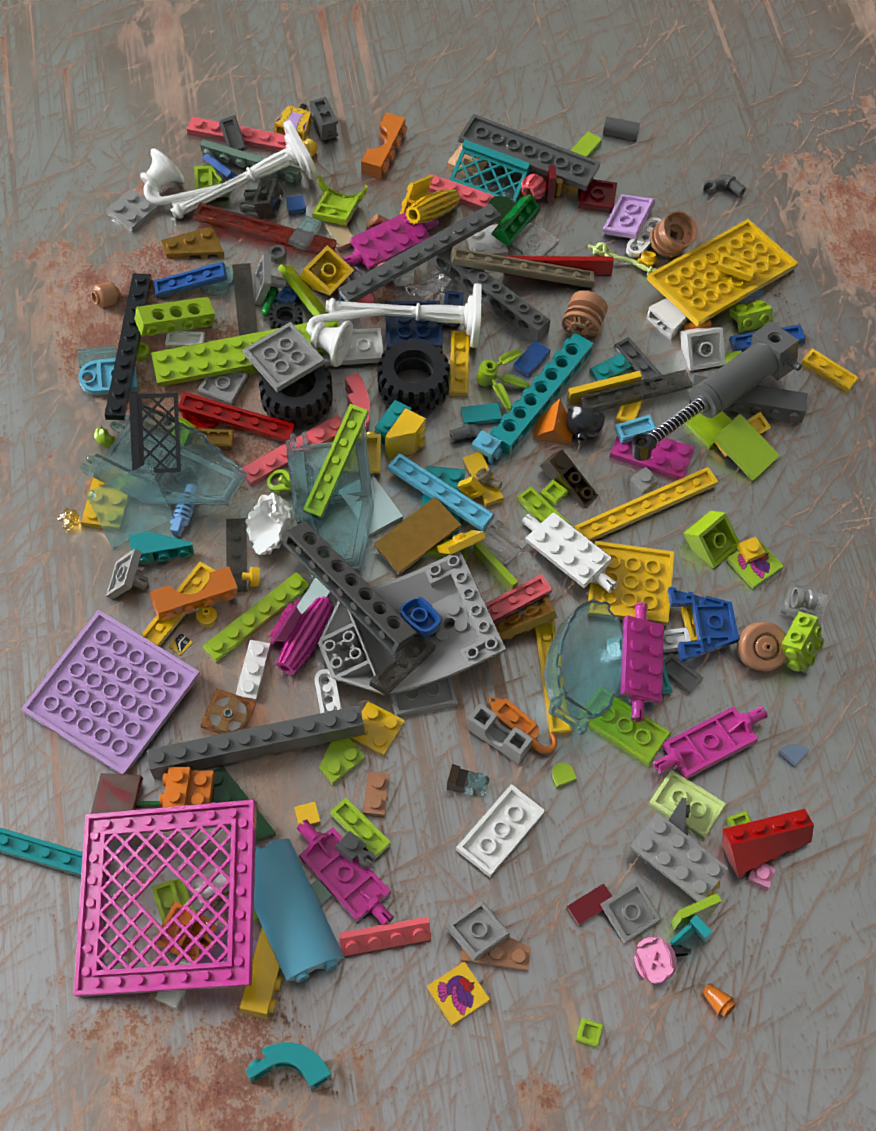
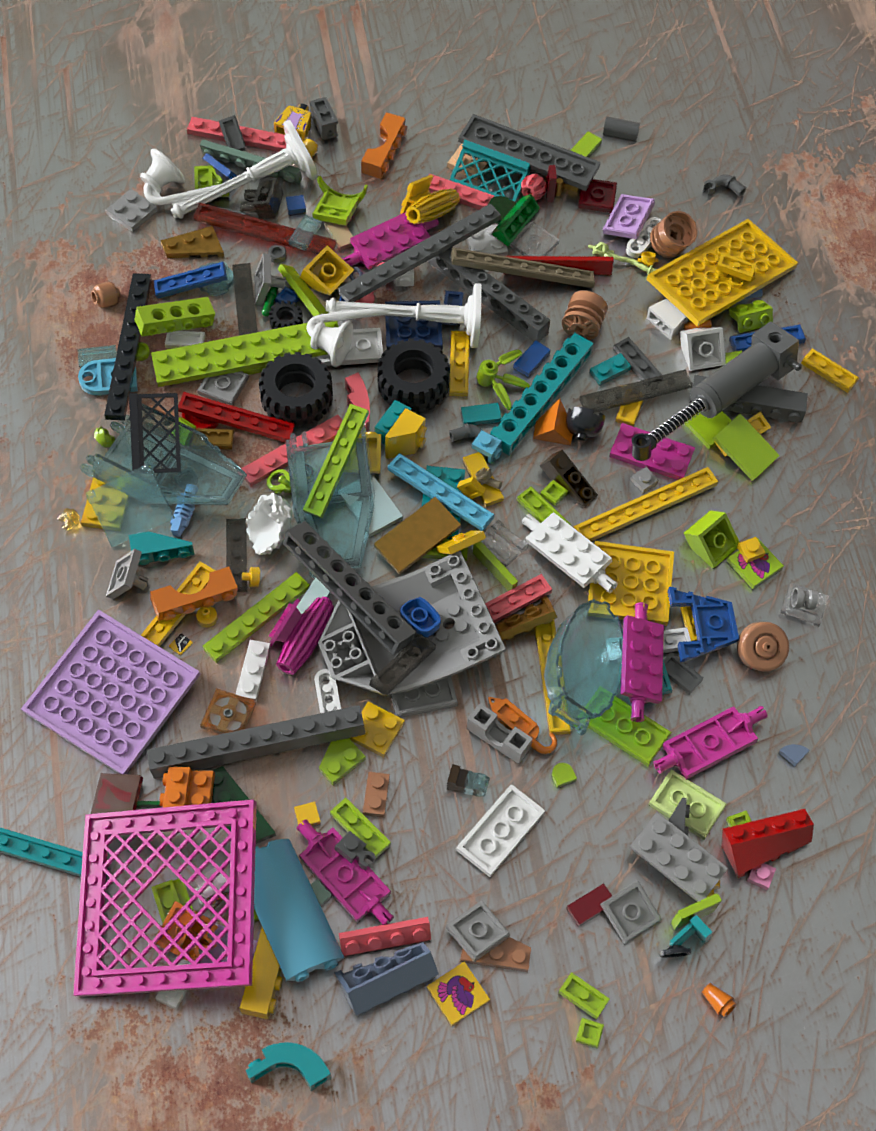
light grey plate [243,322,324,392] -> none
nougat tile [366,213,389,229] -> none
clear plate [405,269,453,303] -> none
yellow tile [567,371,642,405] -> none
medium azure tile [614,415,657,444] -> none
bright pink tile [634,936,677,984] -> none
lime brick [782,612,824,673] -> none
none -> sand blue wedge [334,942,439,1016]
none -> lime plate [558,972,610,1020]

